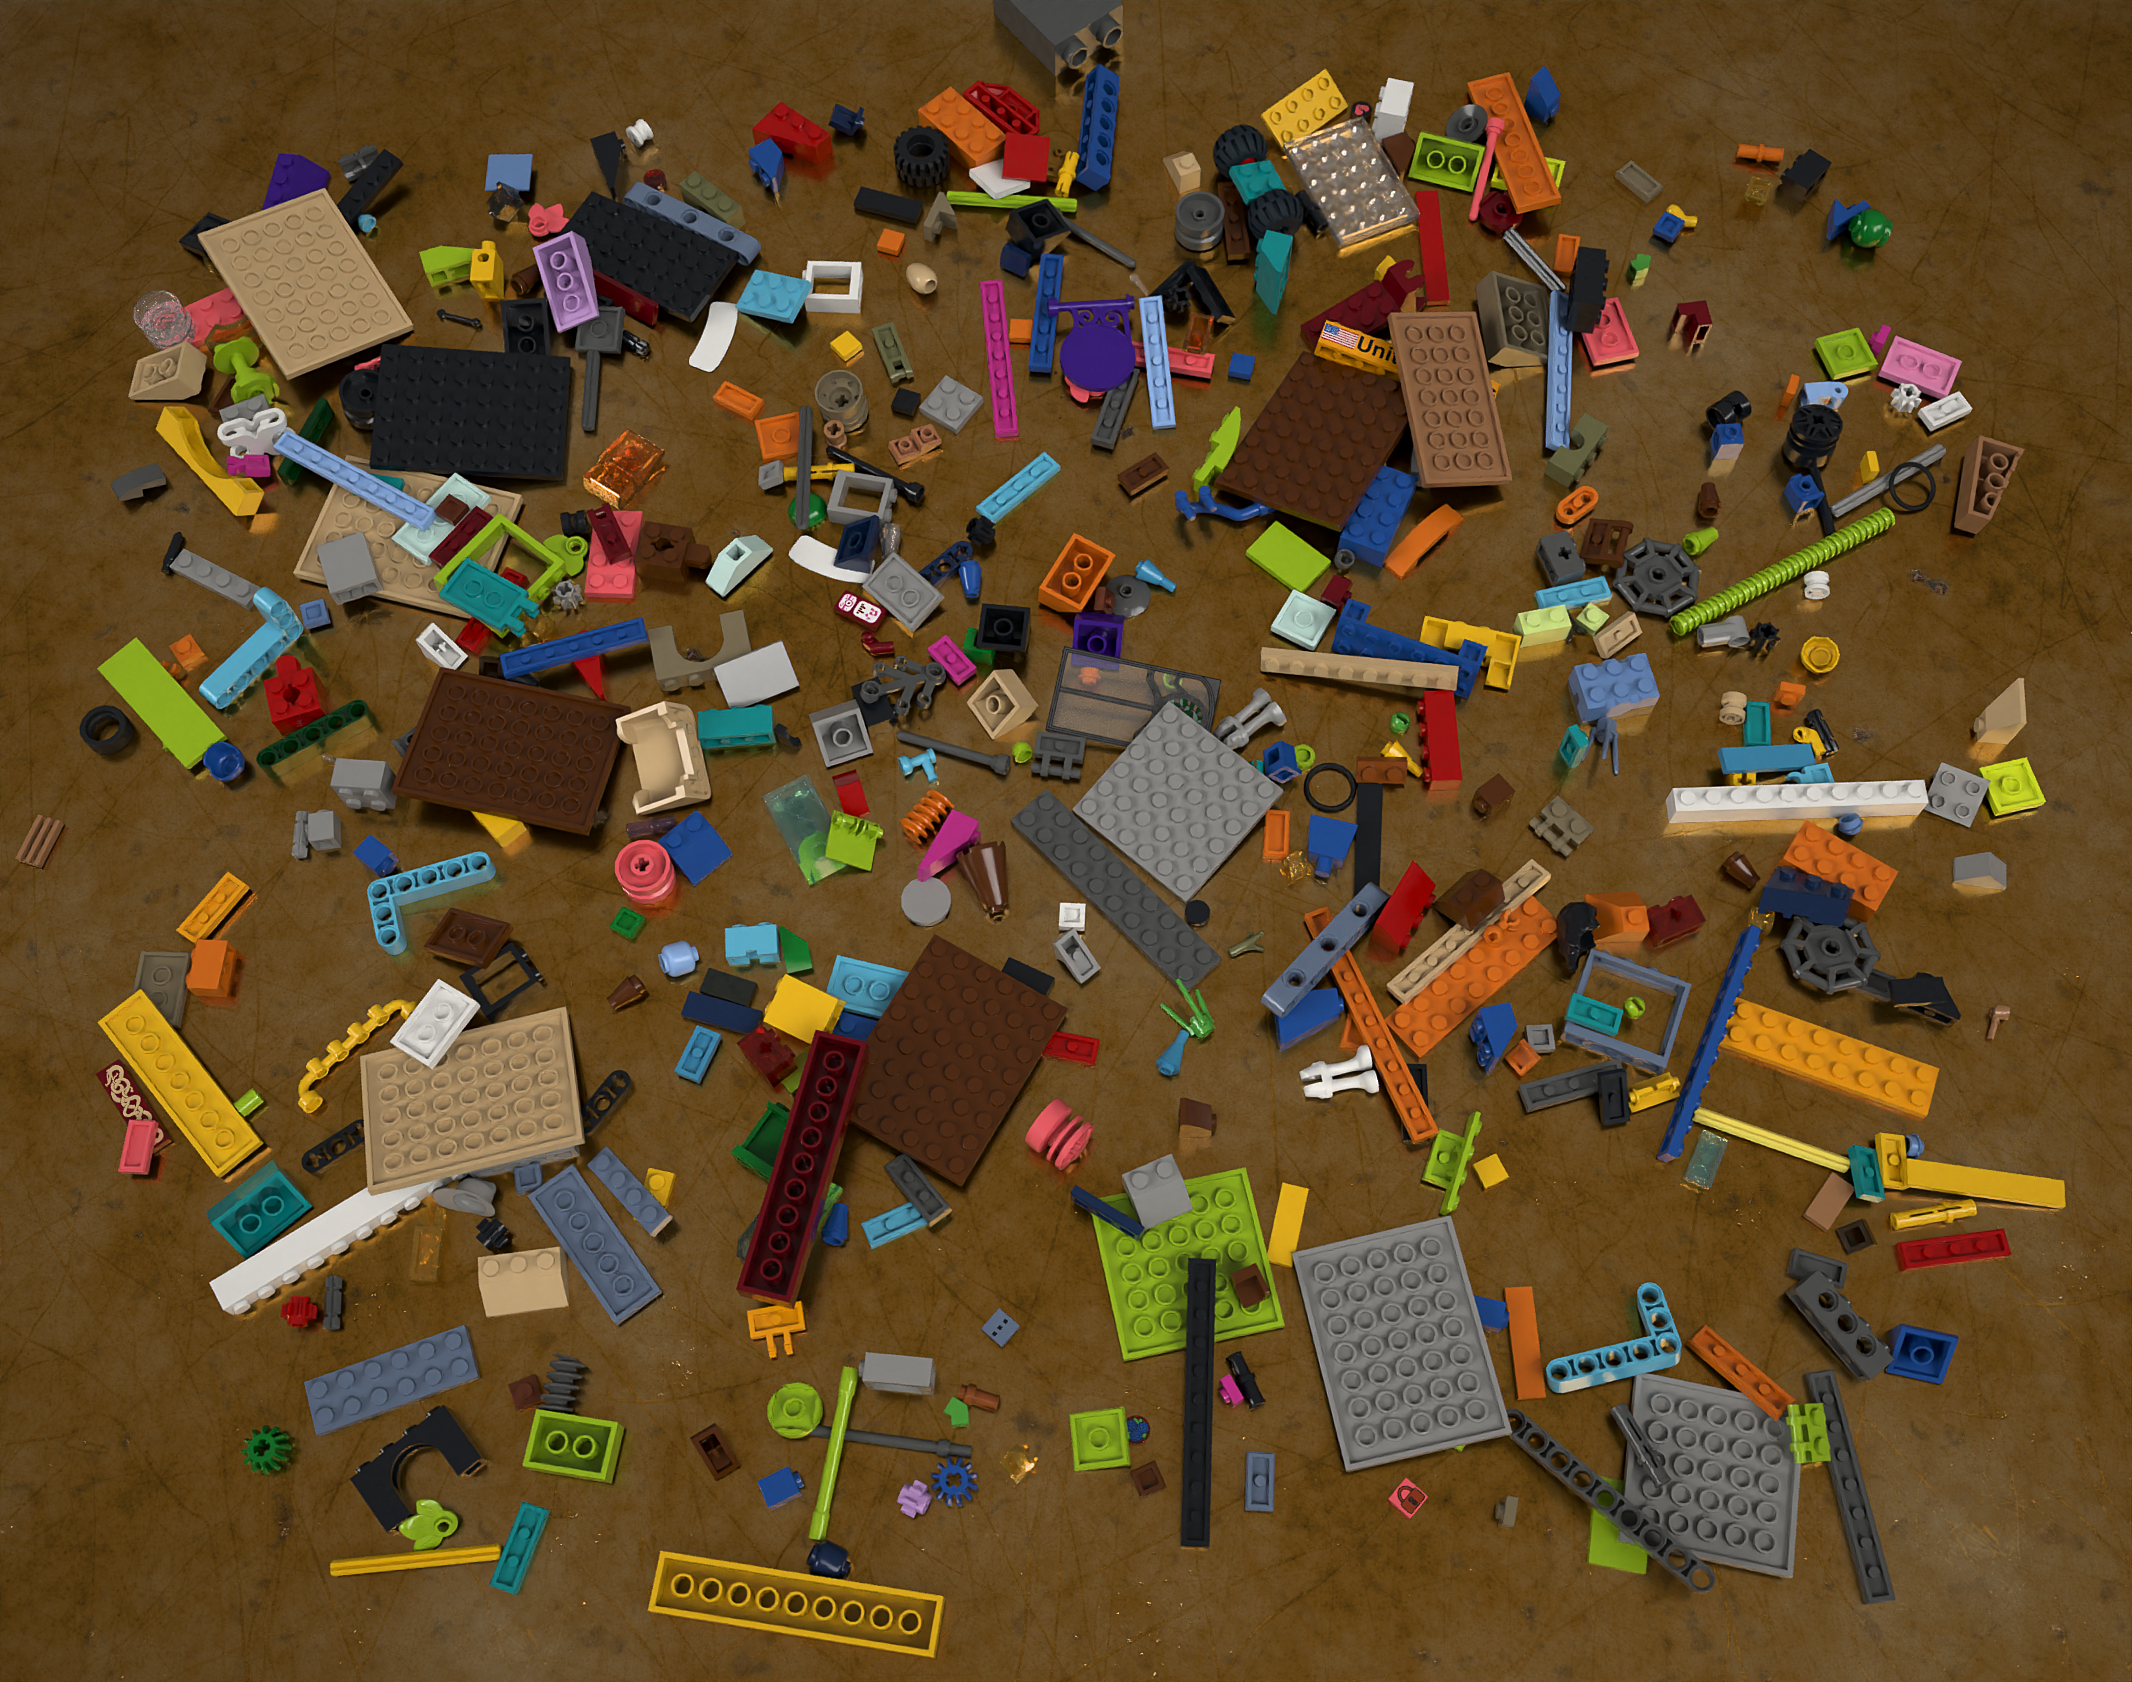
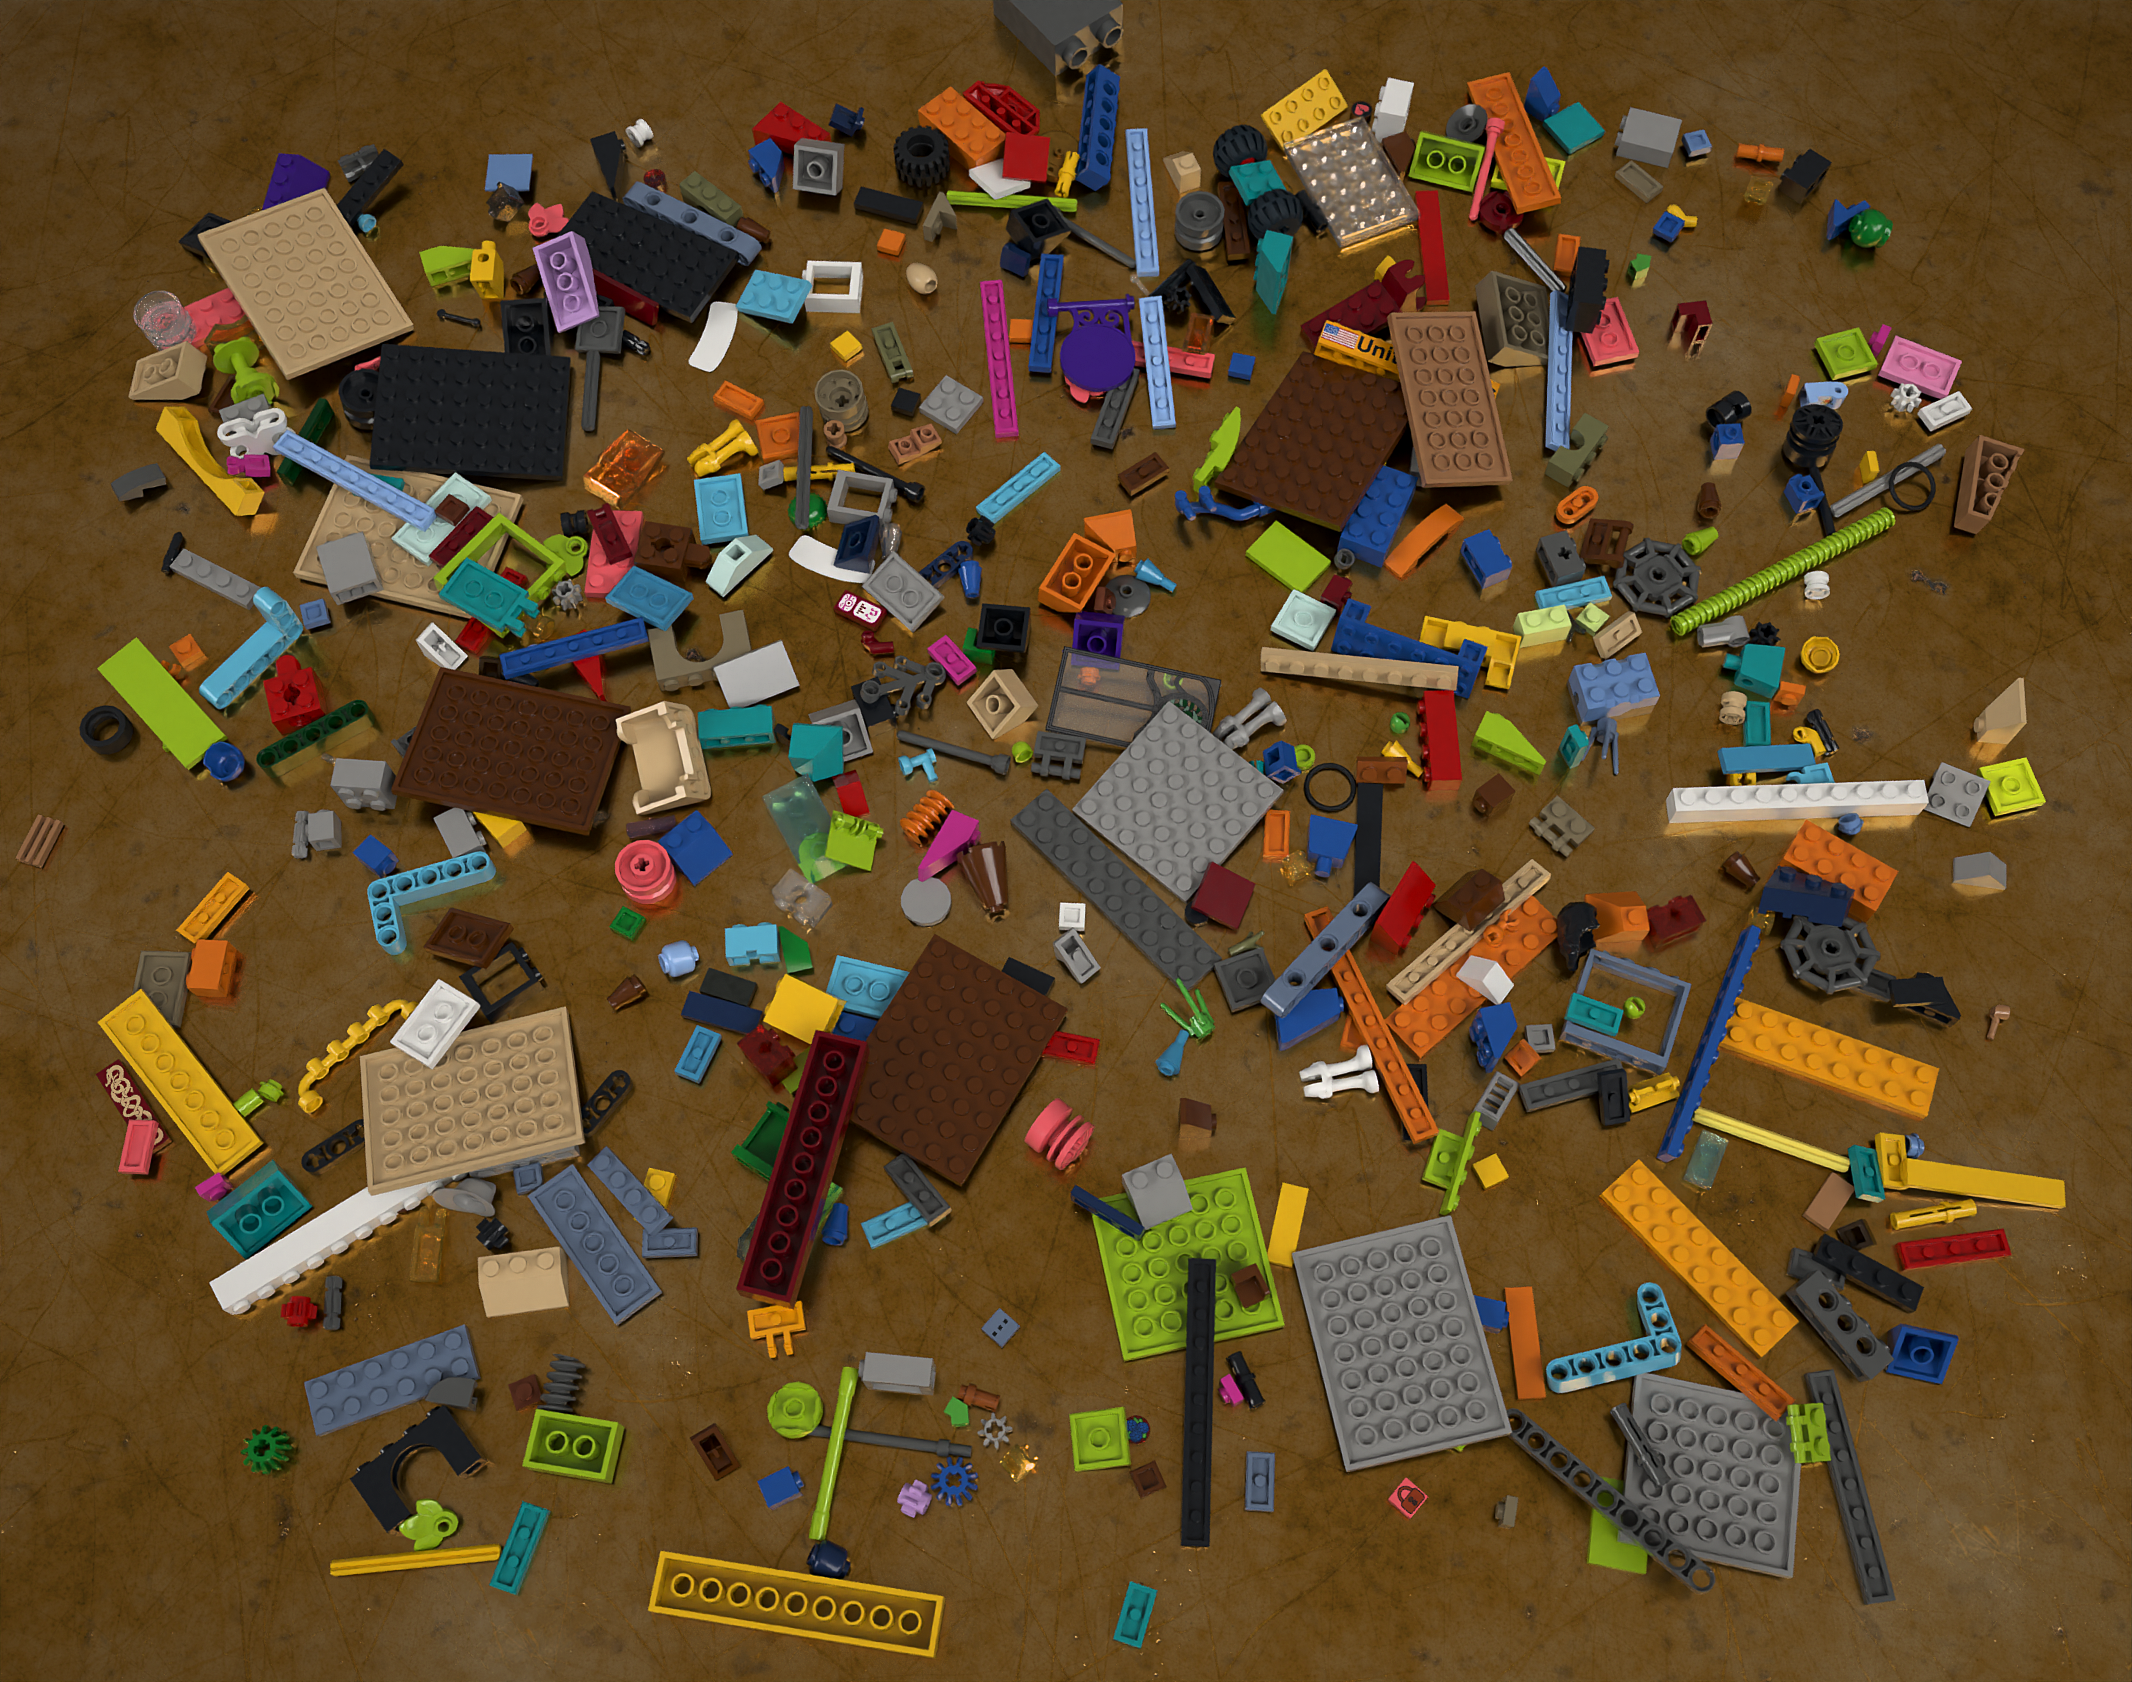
none -> dark pink plate [195,1172,233,1202]
none -> lime plate [257,1079,284,1102]
none -> dark grey brick [425,1377,478,1412]
none -> light grey brick [433,808,487,858]
none -> dark azure tile [605,565,694,631]
none -> sand blue plate [642,1227,698,1258]
none -> yellow piece [687,419,759,477]
none -> medium azure plate [694,473,749,545]
none -> reddish brown cone [736,217,771,244]
none -> clear brick [771,868,833,928]
none -> teal slope [788,723,844,782]
none -> light grey brick [793,138,844,195]
none -> light grey gear [978,1413,1013,1450]
none -> orange slope [1084,509,1137,562]
none -> teal plate [1113,1581,1158,1649]
none -> light blue tile [1125,128,1159,277]
none -> dark red tile [1191,862,1255,930]
none -> dark grey plate [1214,947,1276,1012]
none -> white slope [1456,955,1514,1005]
none -> blue brick [1460,529,1512,589]
none -> lime slope [1471,711,1546,775]
none -> light grey slope [1472,1071,1520,1130]
none -> teal tile [1542,102,1605,154]
none -> light orange plate [1600,1159,1799,1359]
none -> light grey brick [1615,107,1682,168]
none -> medium blue plate [1681,129,1712,157]
none -> teal torso [1723,644,1785,699]
none -> black plate [1812,1233,1924,1313]

